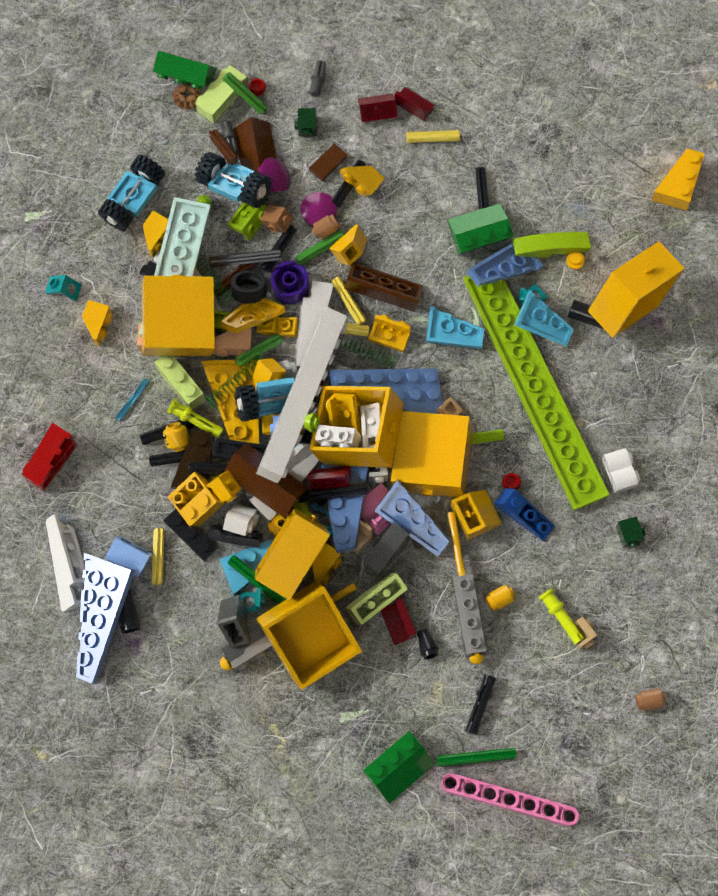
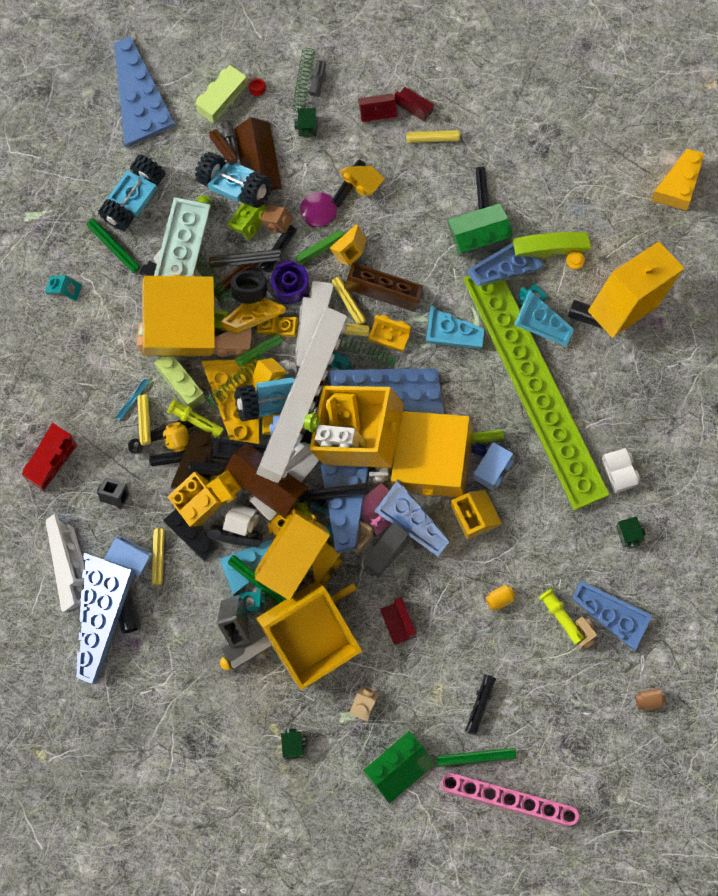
yellow slope [82,300,113,346] -> none
yellow slope [143,211,168,257] -> none
green slope [152,50,217,90] -> none
medium nougat gear [172,82,201,109] -> none
bright green axle [223,72,267,114] -> none
magenta dish [258,158,291,192] -> none
dark red panel [308,466,351,491] -> none
reddish brown tile [309,144,347,182] -> none
medium nougat brick [312,214,340,240] -> none
yellowish green brick [345,572,408,625] -> none
white plate [360,402,382,448] -> none
black cone [417,629,439,660] -> none
tan tile [436,396,463,415] -> none
light grey piece [447,512,486,664] -> none
blue slope [494,488,555,541] -> none
red plate [502,473,521,490] -> none
none -> green axle [87,218,140,274]
none -> black brick [97,478,129,510]
none -> medium blue wing [114,36,175,148]
none -> black hinge [128,438,143,454]
none -> light yellow axle [138,394,151,446]
none -> dark green brick [281,729,307,760]
none -> green piece [292,48,315,111]
none -> teal bracket [331,351,353,370]
none -> tan bracket [349,687,379,722]
none -> clear blue plate [471,442,488,457]
none -> light blue brick [473,442,514,491]
none -> medium blue wing [572,581,652,651]

